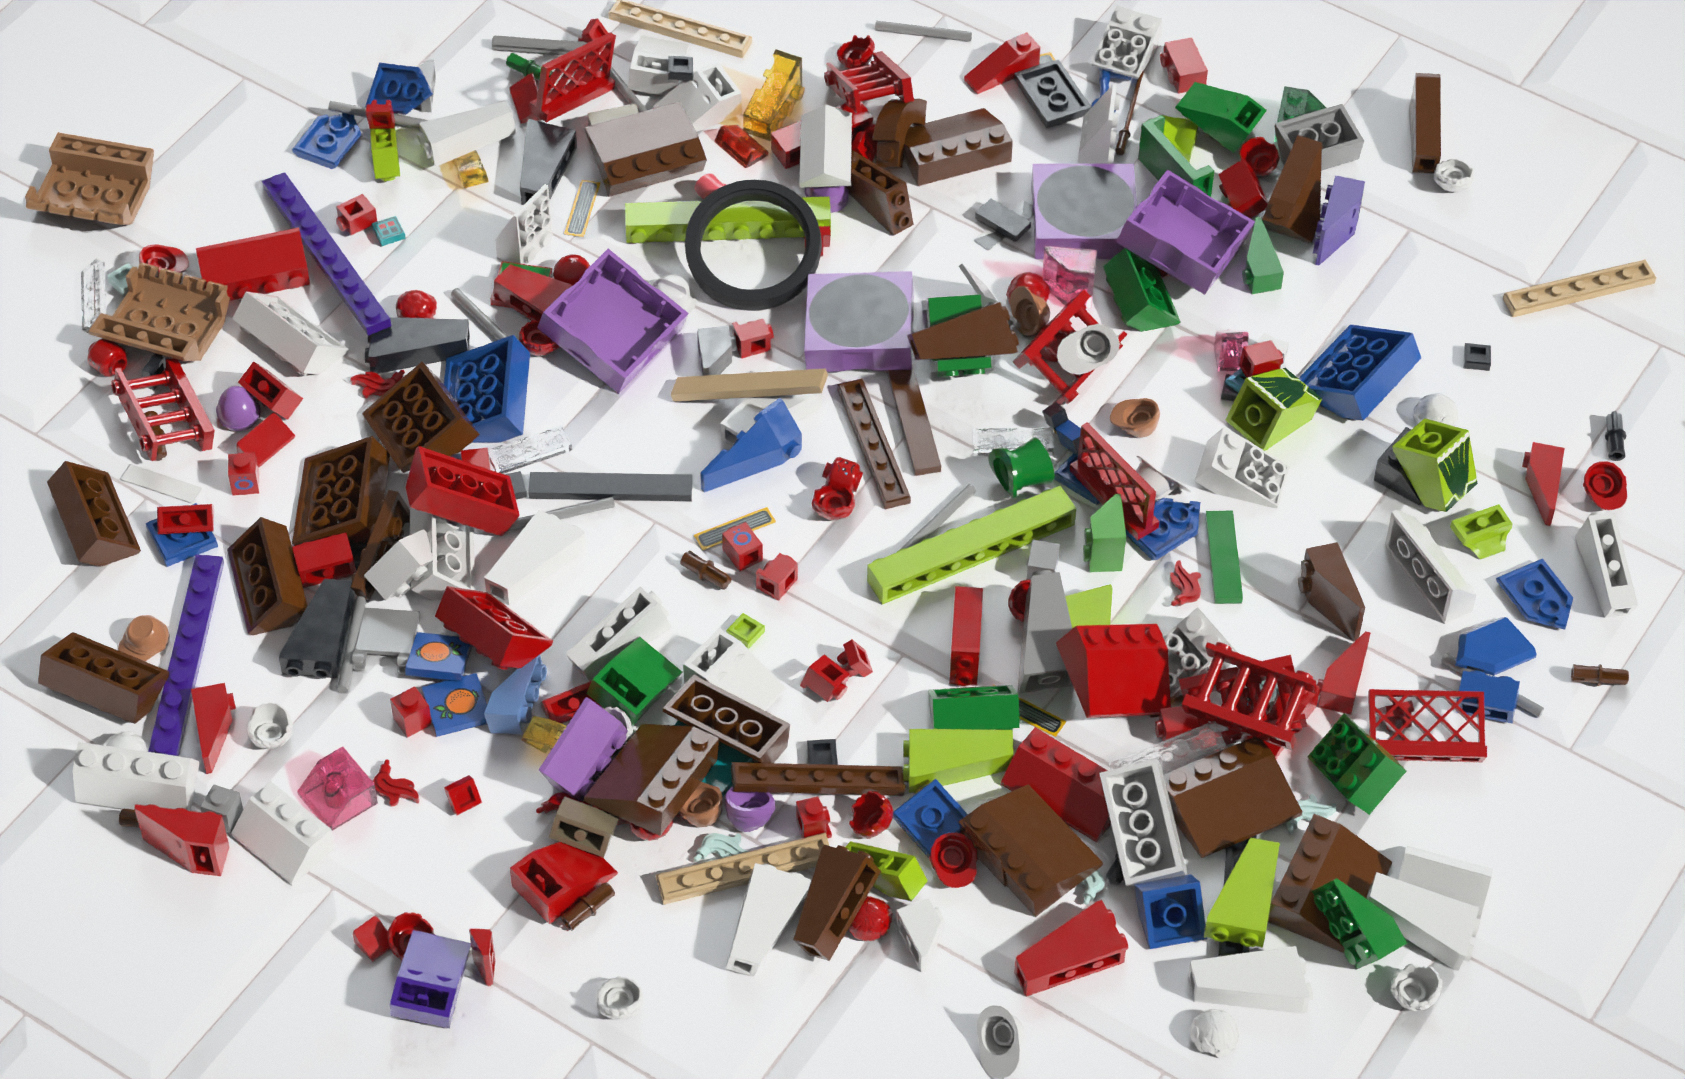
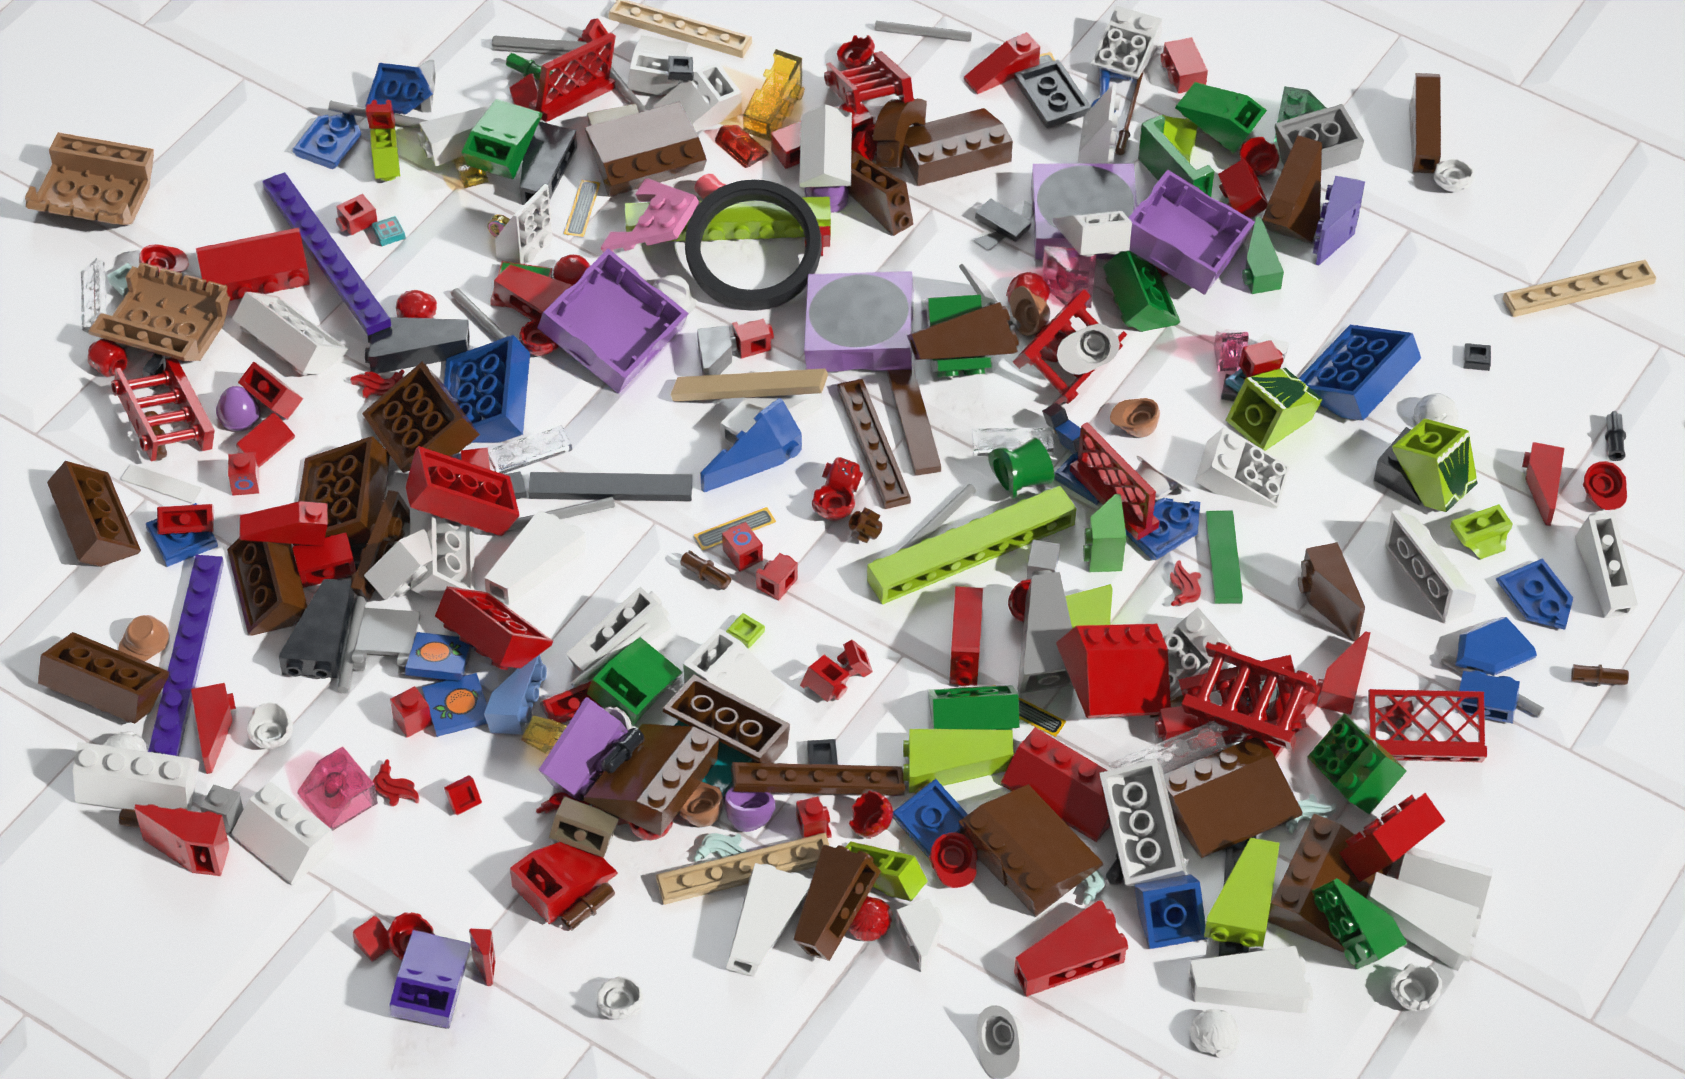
none -> red slope [239,501,328,546]
none -> green slope [461,99,543,180]
none -> clear yellow tile [487,214,510,238]
none -> white axle [570,623,651,688]
none -> bright pink wing [600,179,700,253]
none -> black axle [600,728,644,774]
none -> reddish brown gear [849,507,883,543]
none -> white slope [1052,211,1132,257]
none -> red brick [1339,792,1446,882]

